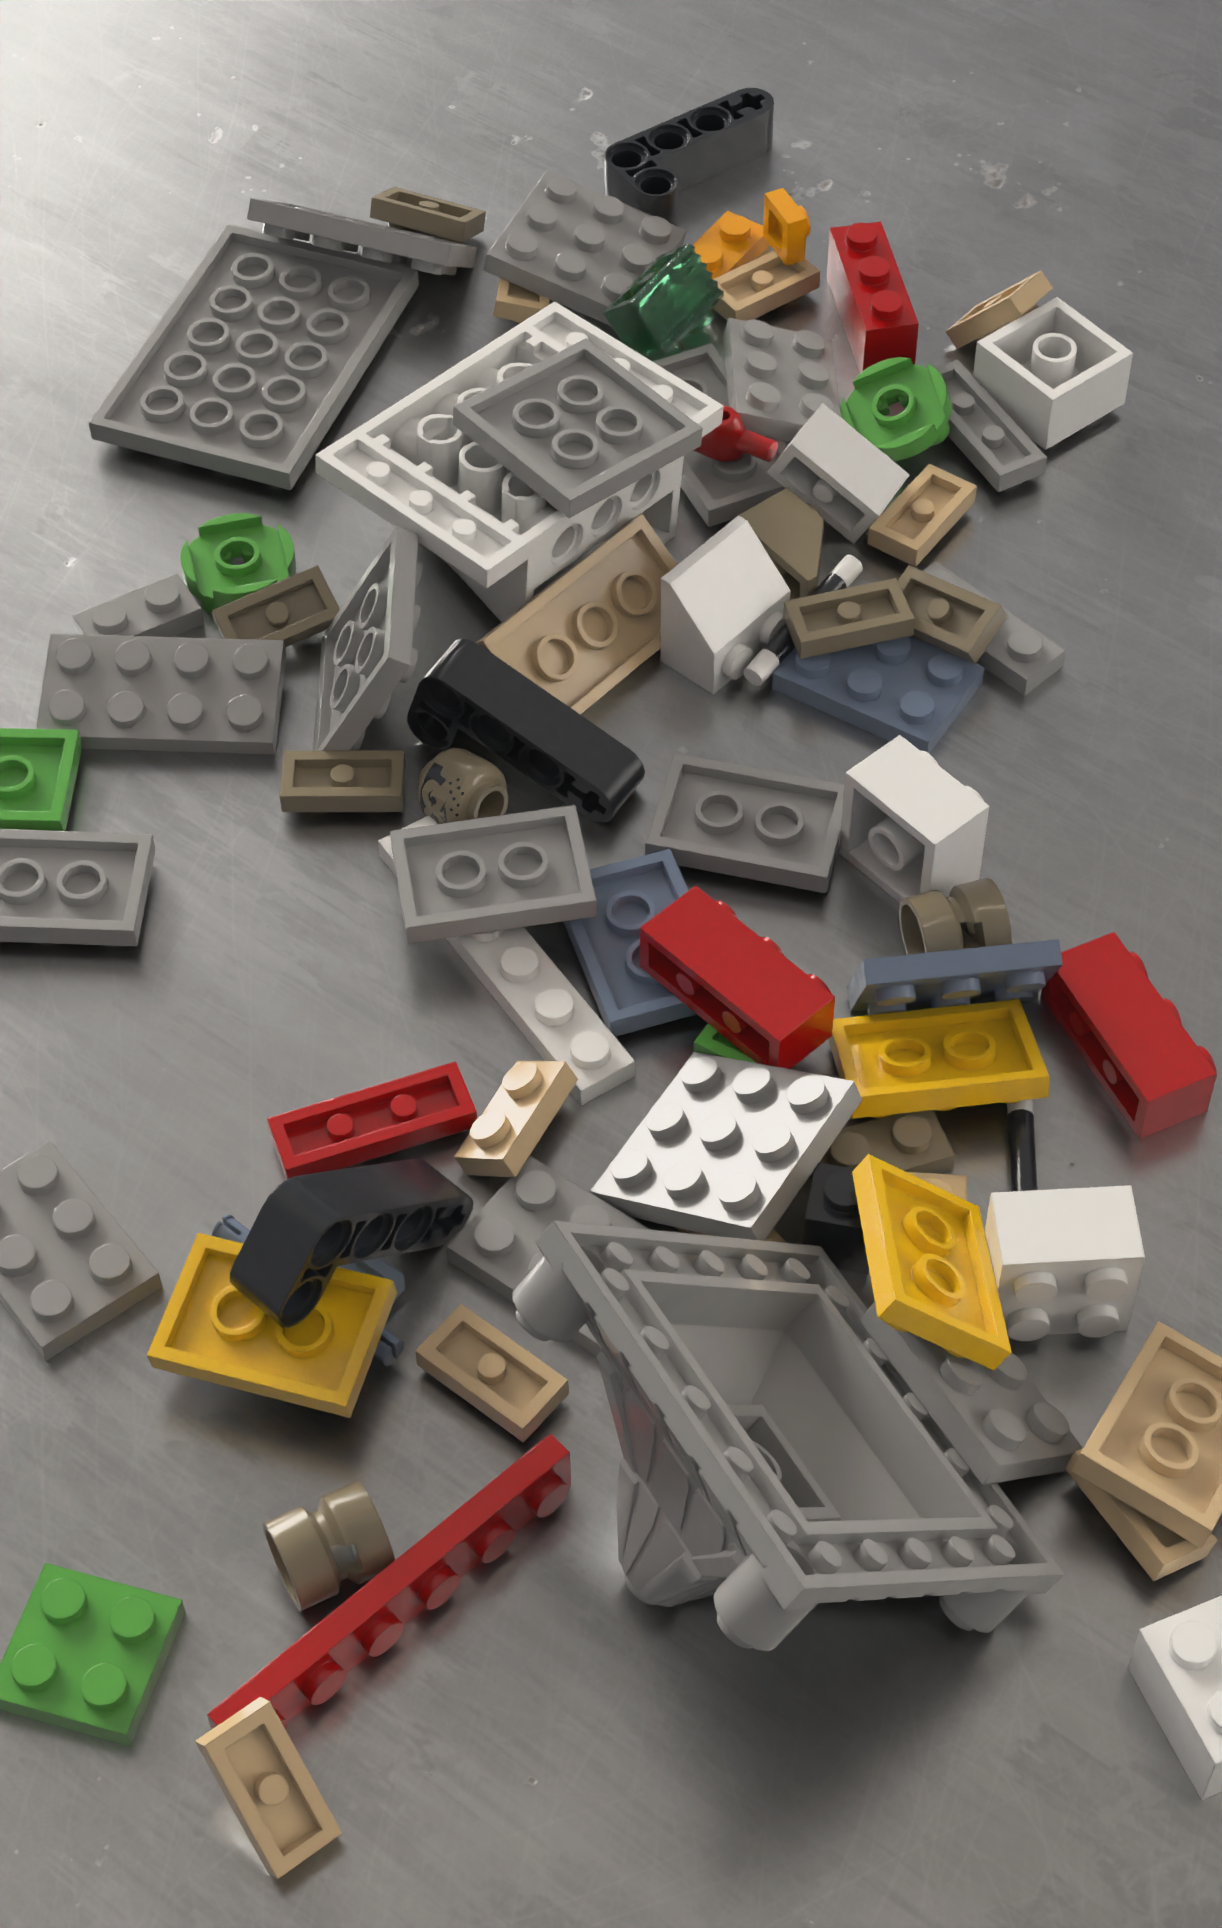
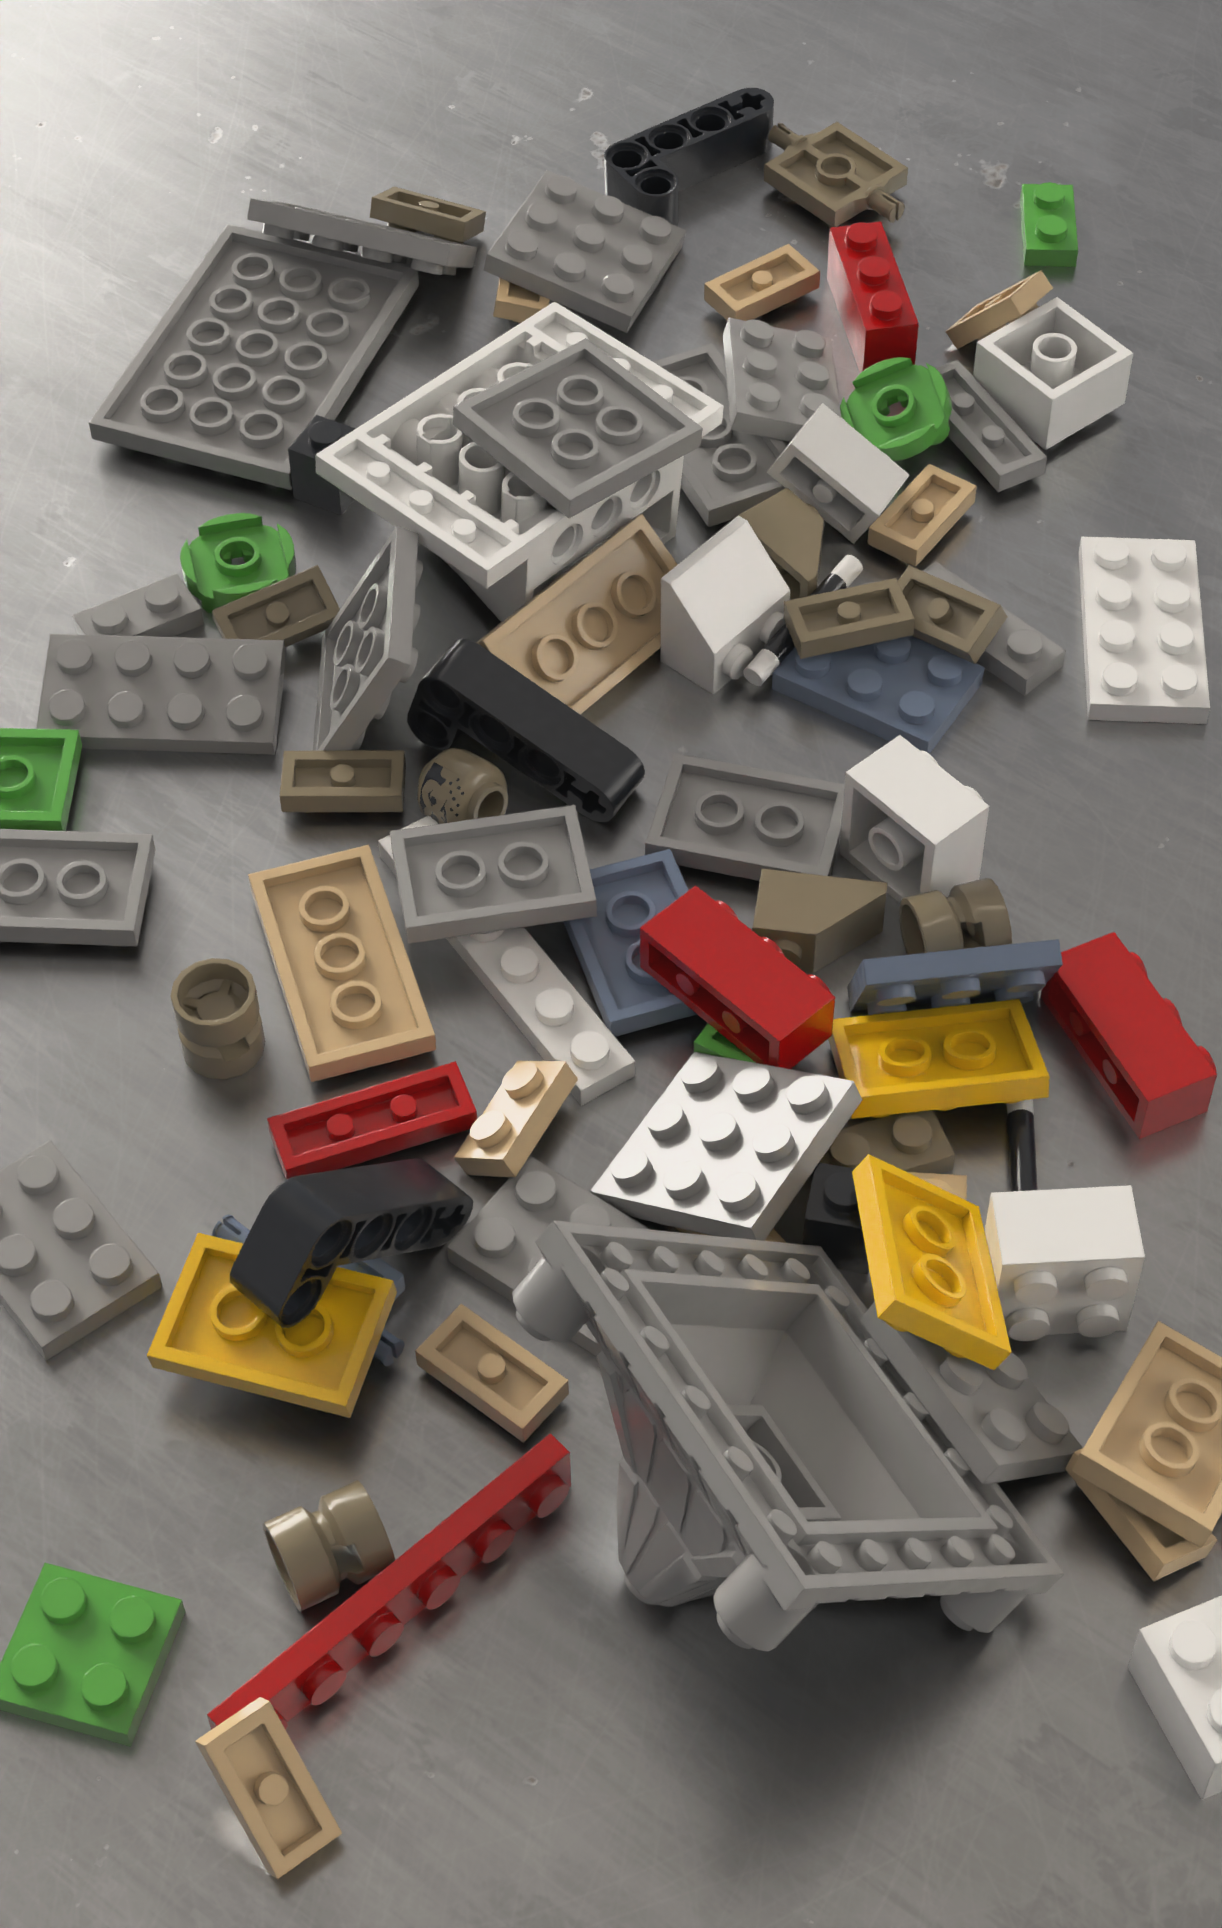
clear green brick [603,244,724,361] -> none
light orange plate [671,211,770,297] -> none
red piece [693,405,778,462] -> none
light orange plate [763,188,811,266] -> none
none -> dark tan wheel [170,958,265,1079]
none -> tan plate [248,845,436,1082]
none -> black brick [288,415,356,515]
none -> dark tan slope [752,869,888,974]
none -> dark tan plate [764,122,908,227]
none -> bright green plate [1020,182,1078,267]
none -> white plate [1079,537,1210,724]

